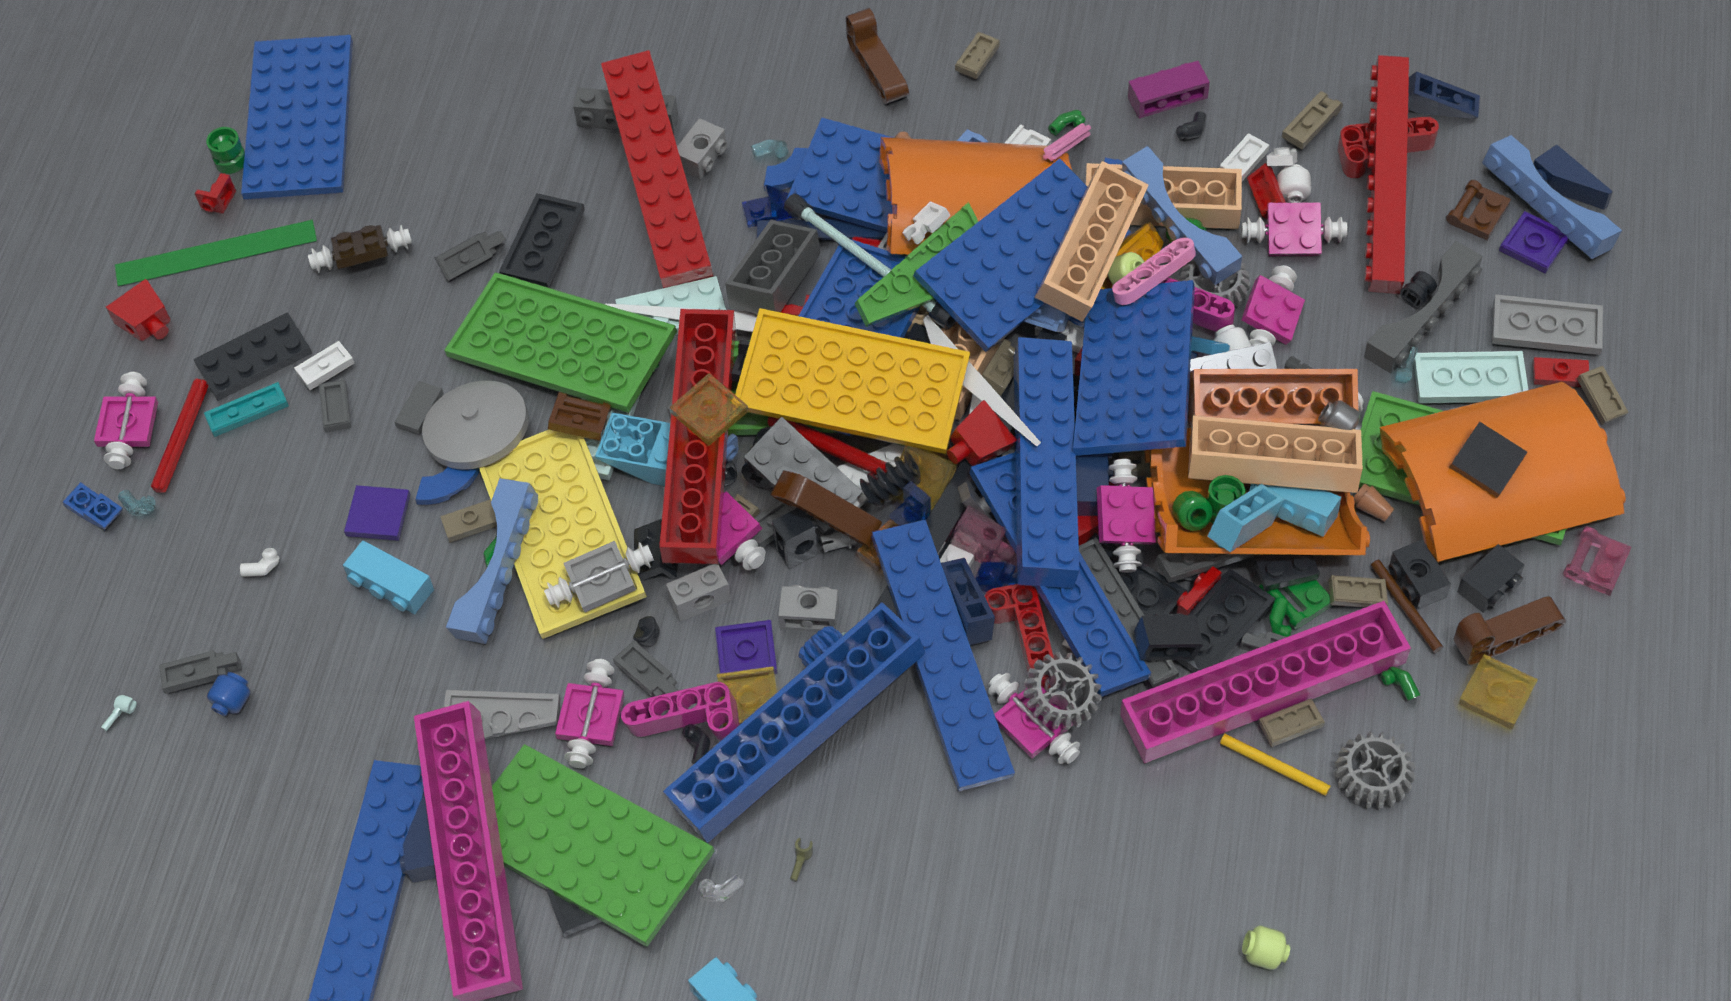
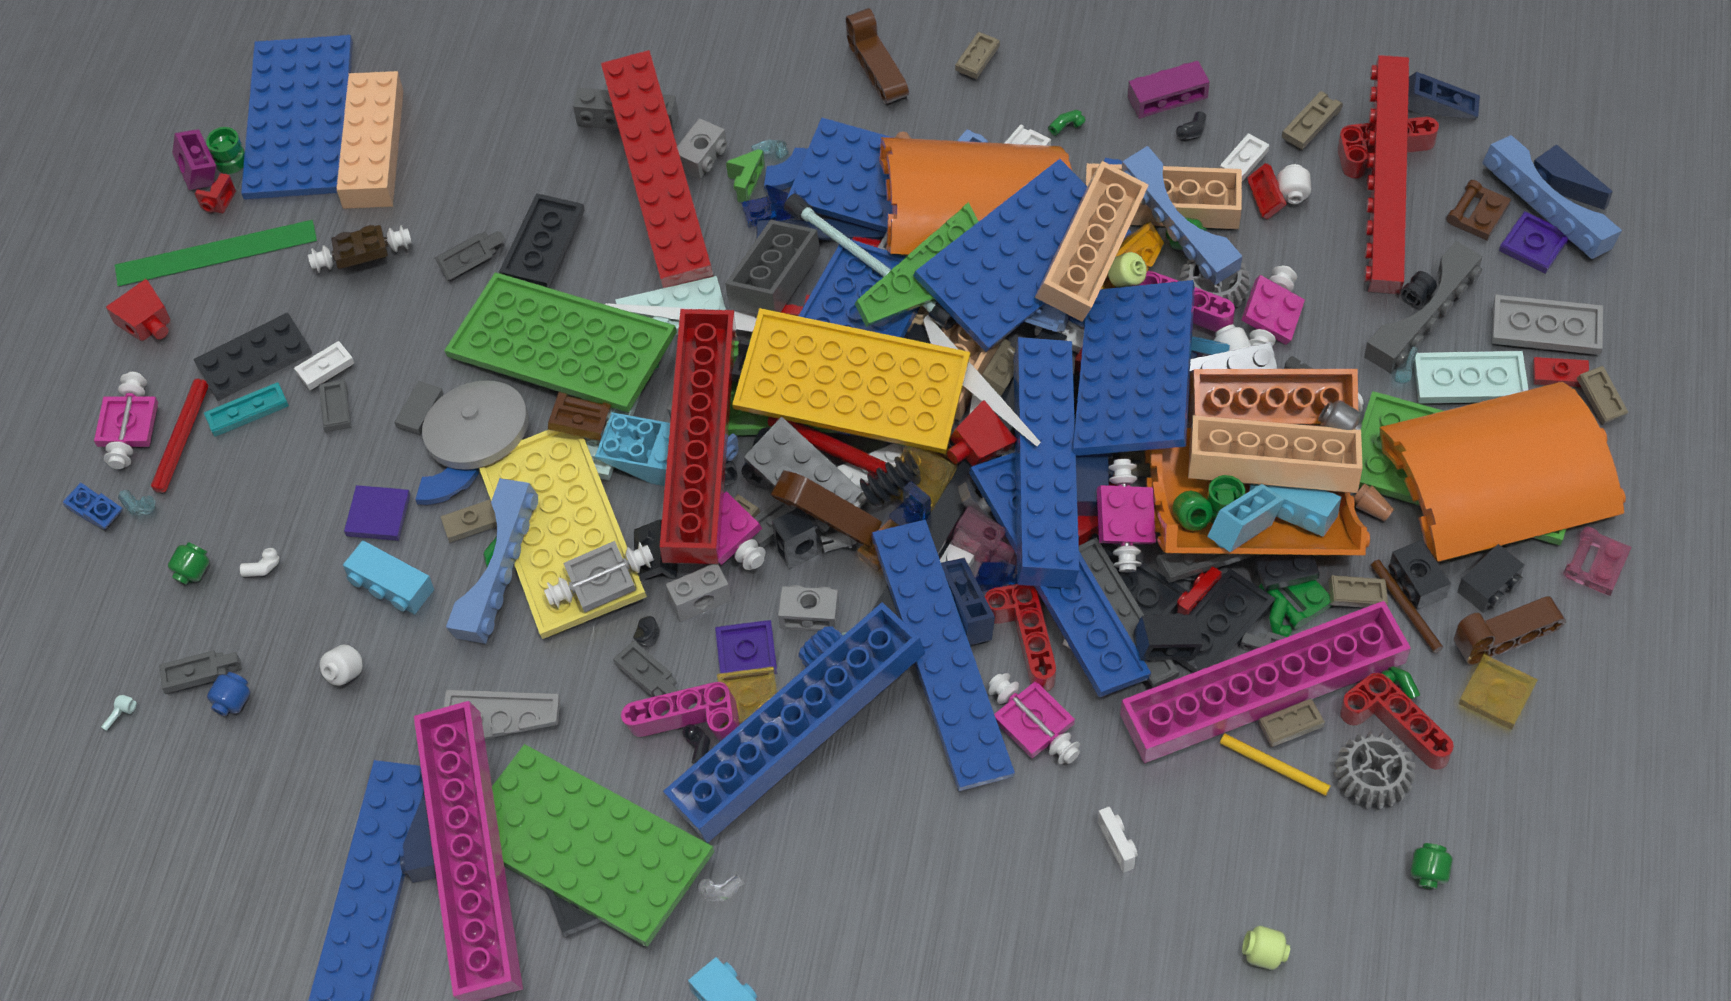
dark pink plate [555,659,625,768] -> none
clear yellow plate [669,373,748,446] -> none
olive hand [790,838,813,882] -> none
white plate [903,201,951,244] -> none
light grey gear [1023,651,1102,730] -> none
bright pink axle [1043,123,1091,162] -> none
bright pink beam [1112,238,1196,305] -> none
plate [1241,203,1347,256] -> none
white plate [1267,147,1297,166] -> none
black tile [1449,421,1528,498] -> none
none -> green head [168,542,210,585]
none -> magenta brick [172,129,216,190]
none -> white head [320,644,363,686]
none -> light nougat brick [337,71,403,209]
none -> bright green slope [726,149,765,204]
none -> white plate [1098,806,1138,873]
none -> red beam [1340,673,1454,770]
none -> green head [1410,843,1453,890]

